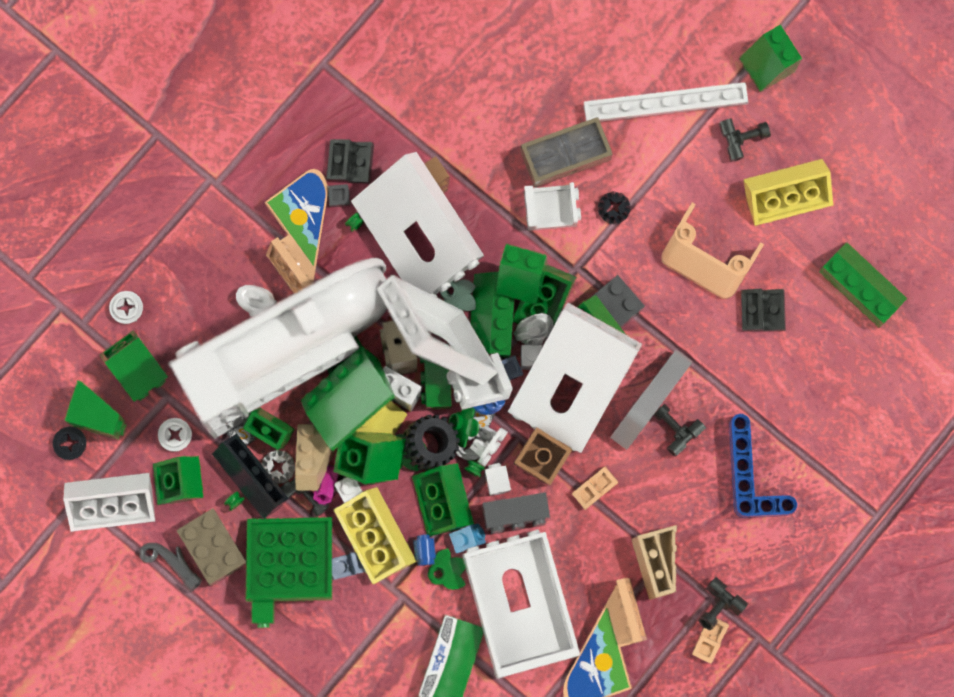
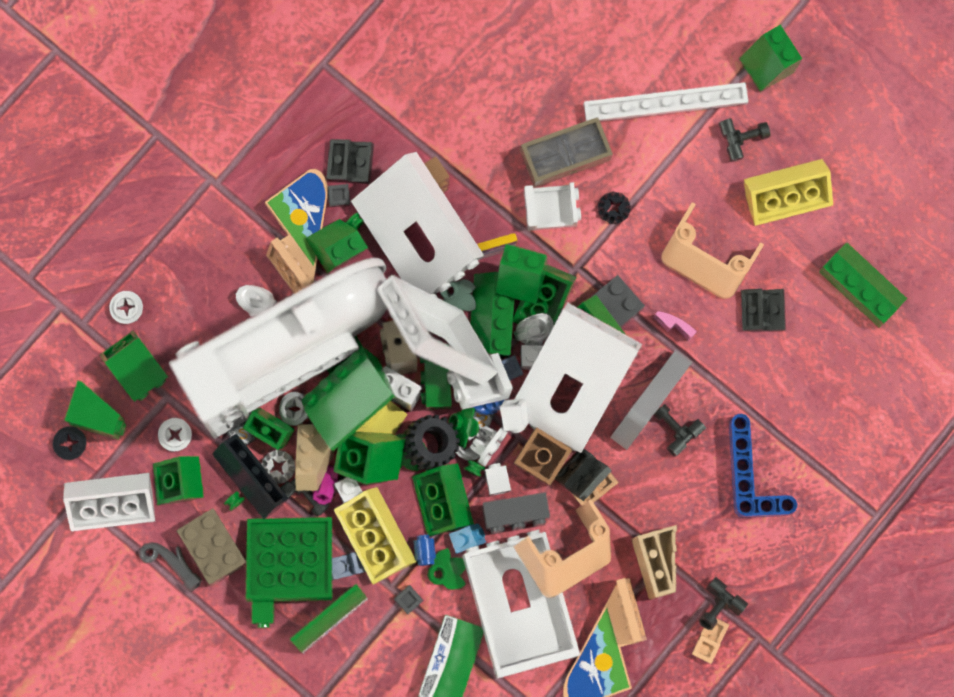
none -> white gear [279,392,308,426]
none -> green slope [290,584,368,654]
none -> green slope [306,219,368,274]
none -> dark grey tile [394,585,424,615]
none -> yellow tile [477,233,518,260]
none -> white brick [500,399,529,433]
none -> light nougat windscreen [514,499,611,598]
none -> pearl dark grey slope [555,449,612,502]
none -> bright pink slope [653,311,697,341]

